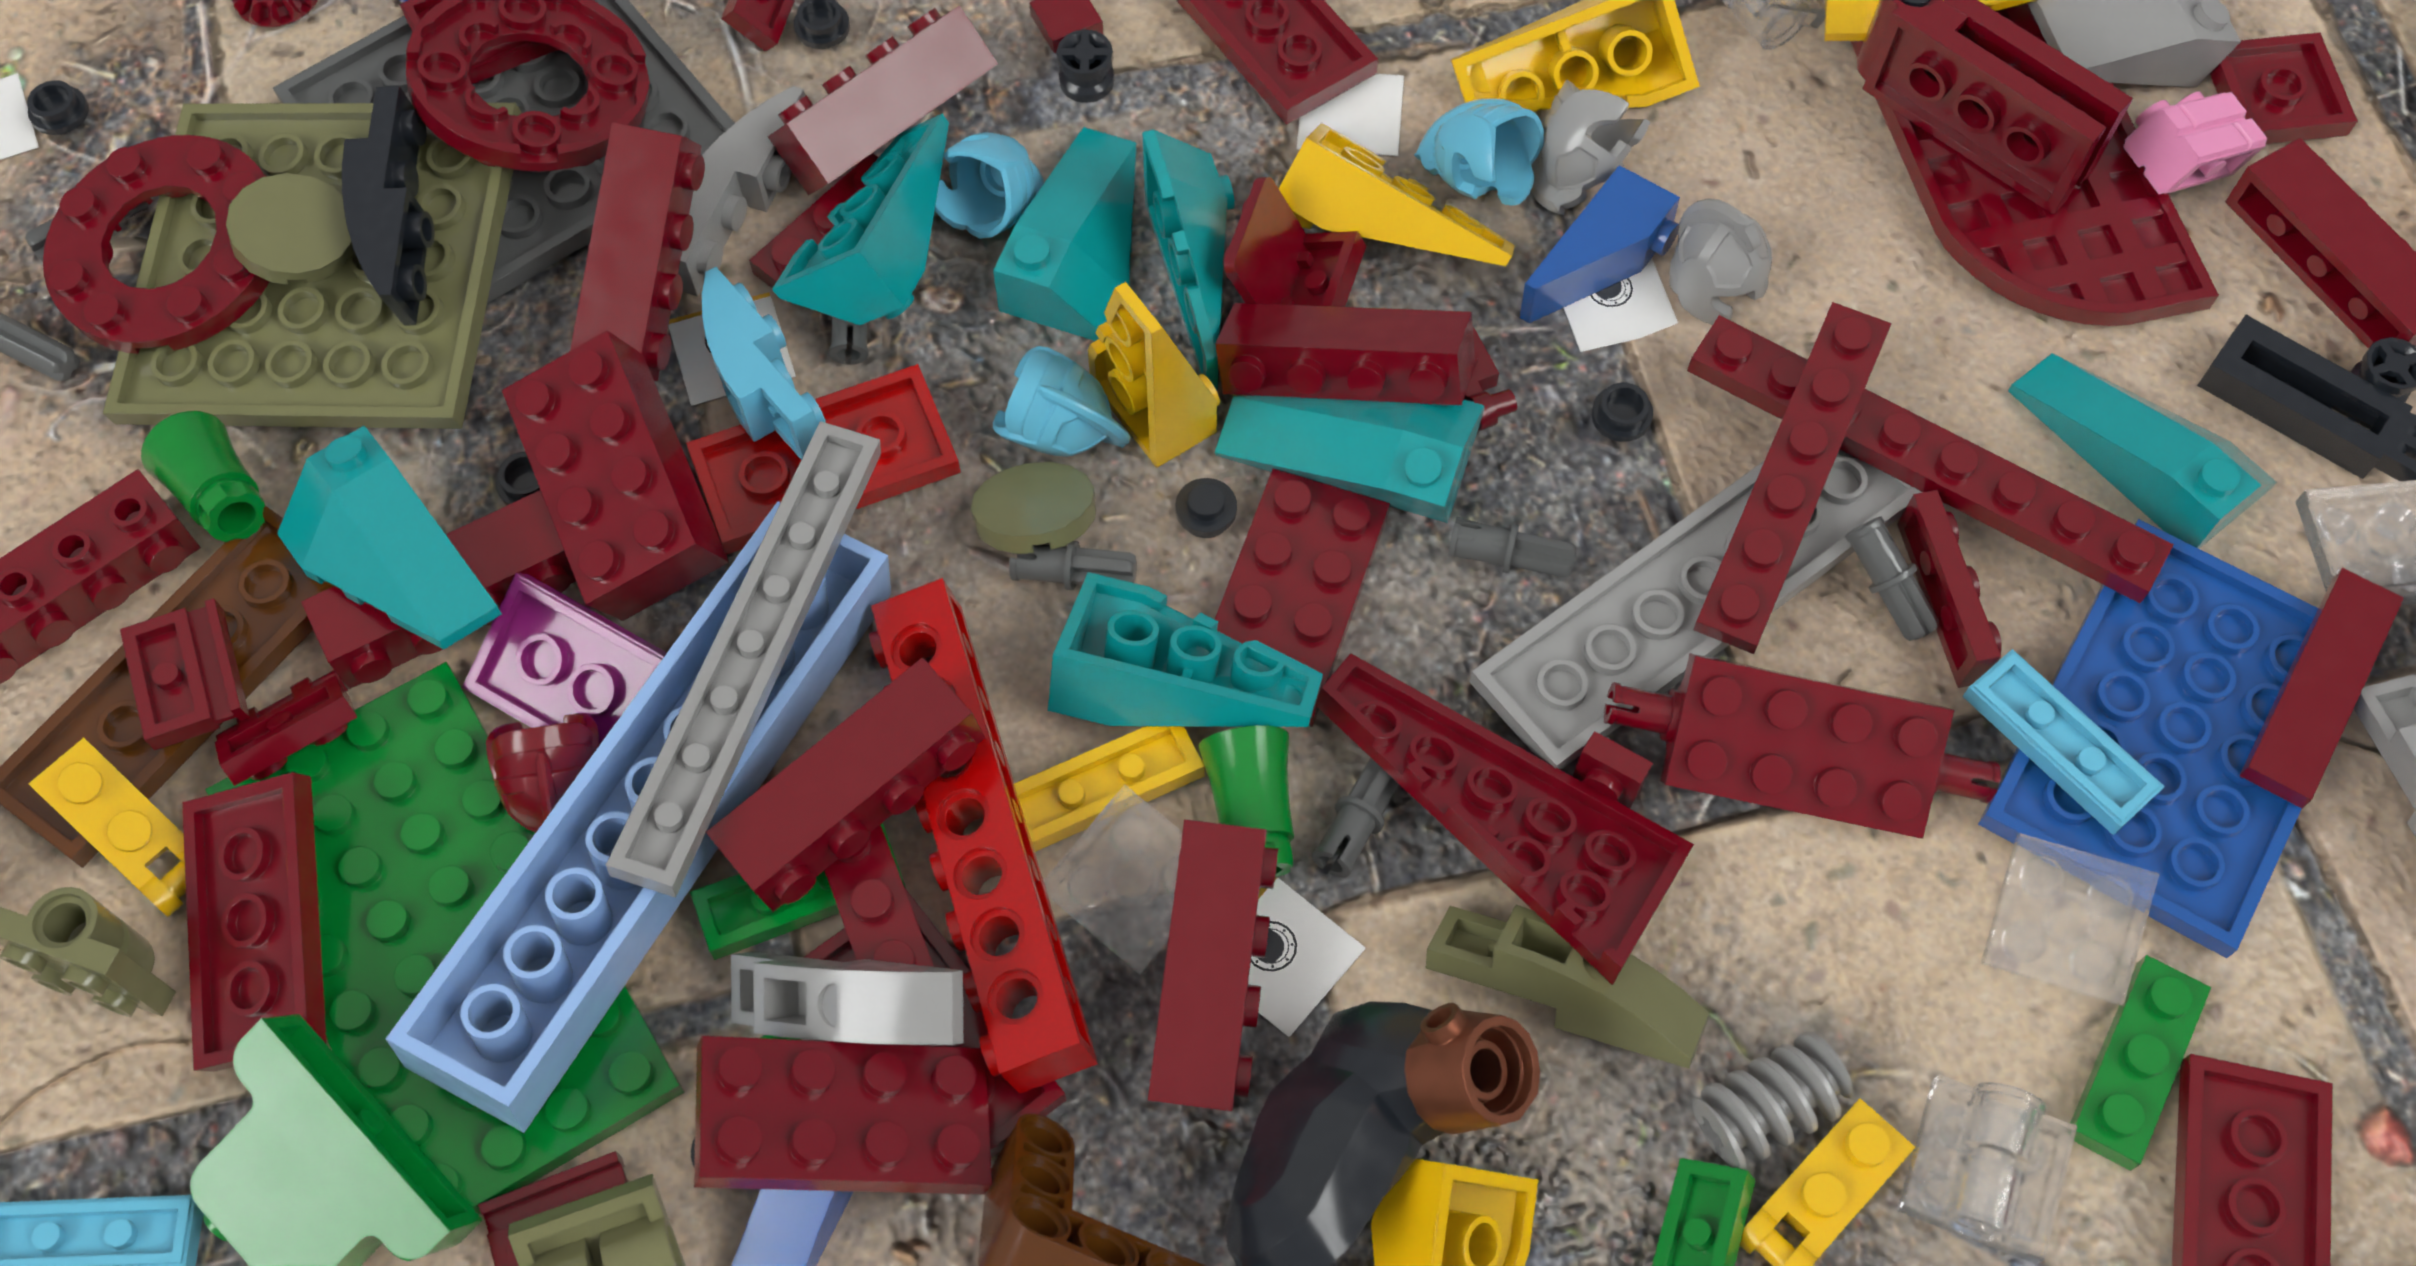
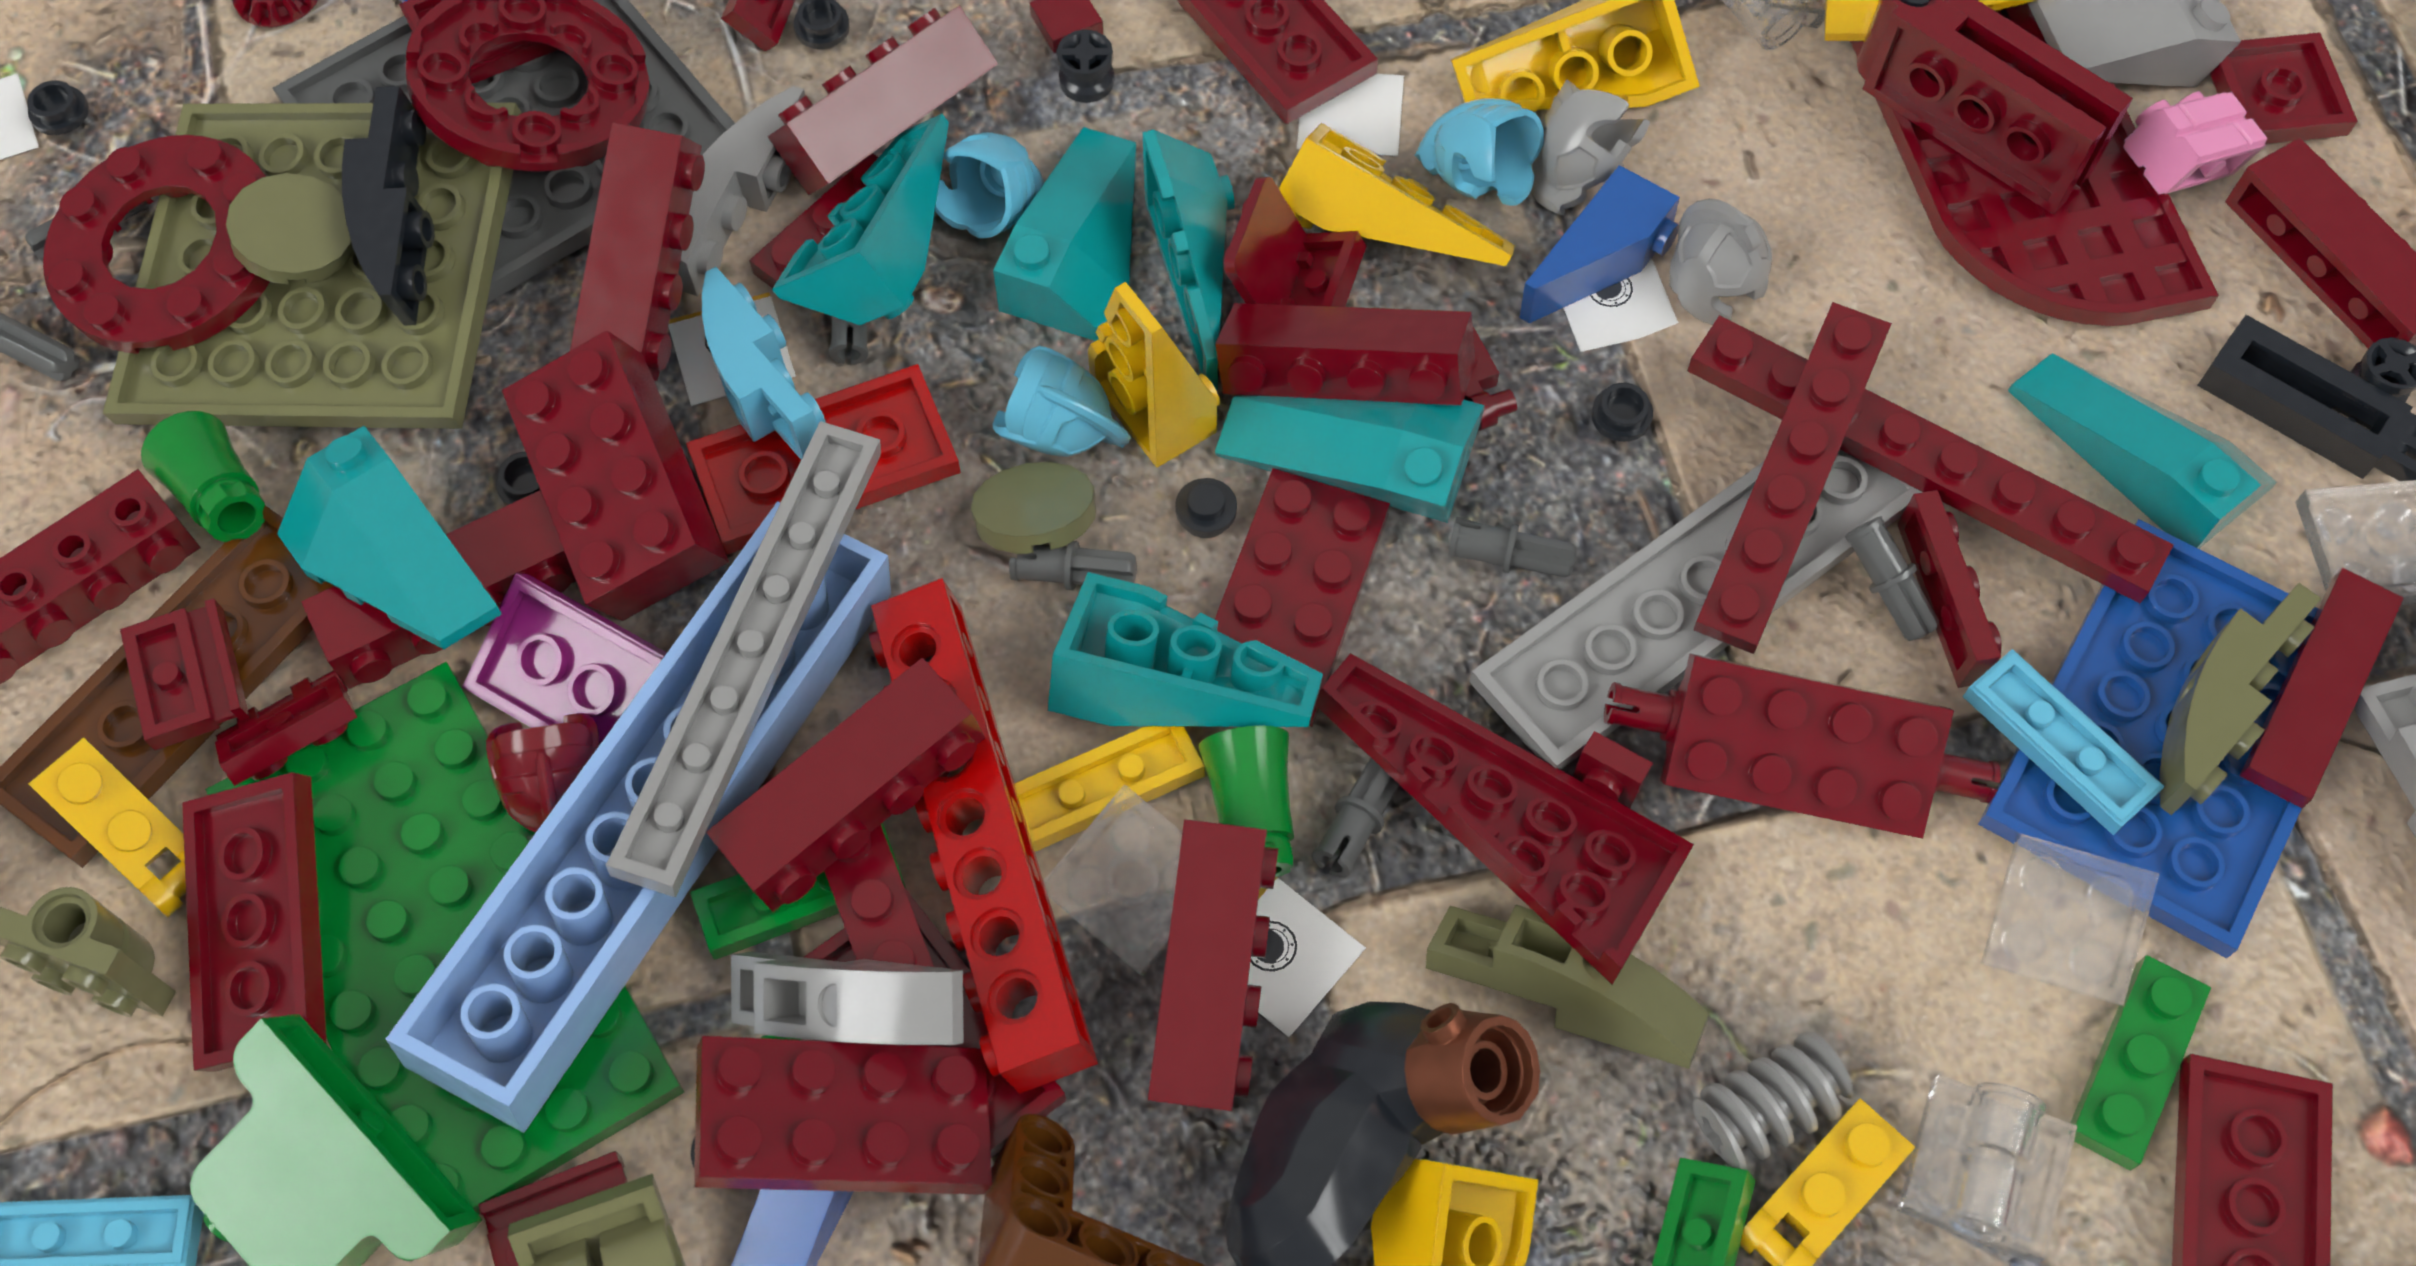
none -> olive slope [2159,583,2322,815]

